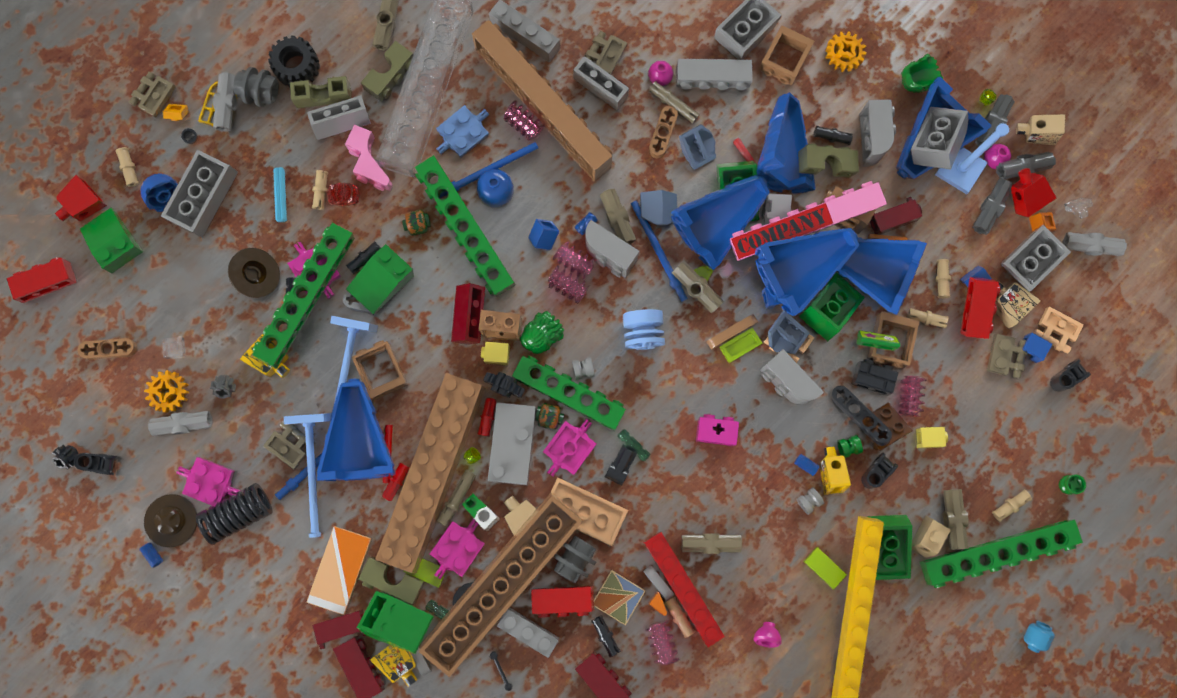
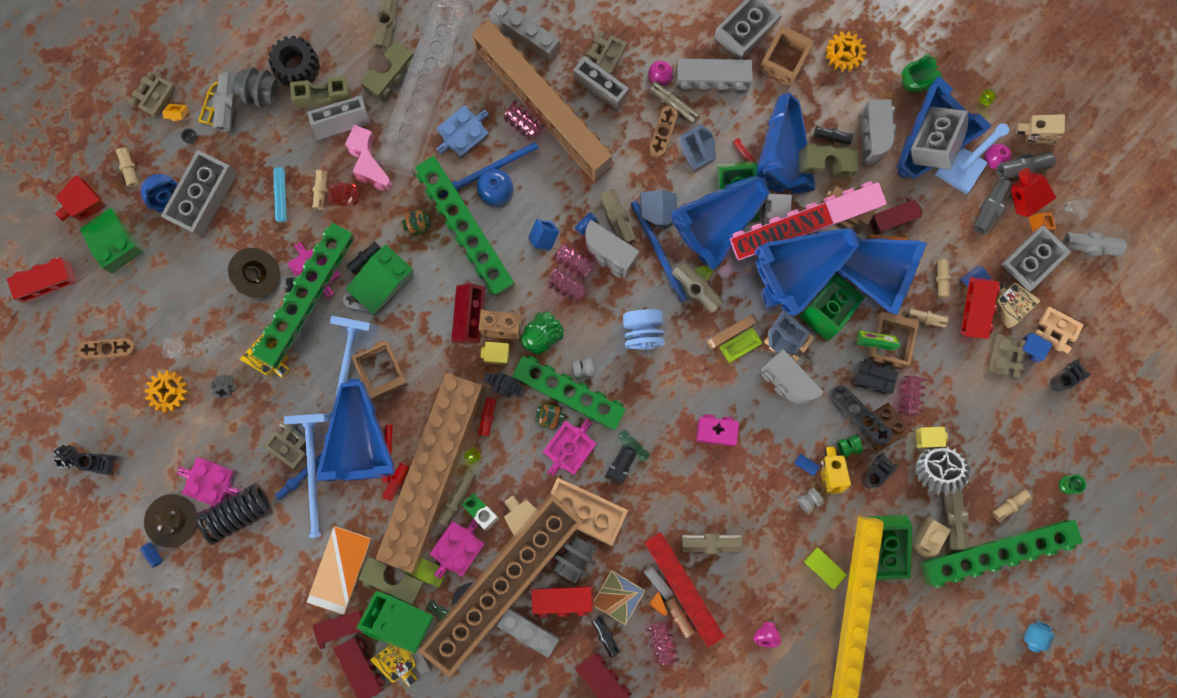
light grey piece [148,411,213,436] -> none
light grey brick [488,403,537,486] -> none
black hinge [490,651,512,691] -> none
dark grey piece [975,94,1015,149] -> none
none -> light grey gear [915,446,971,496]

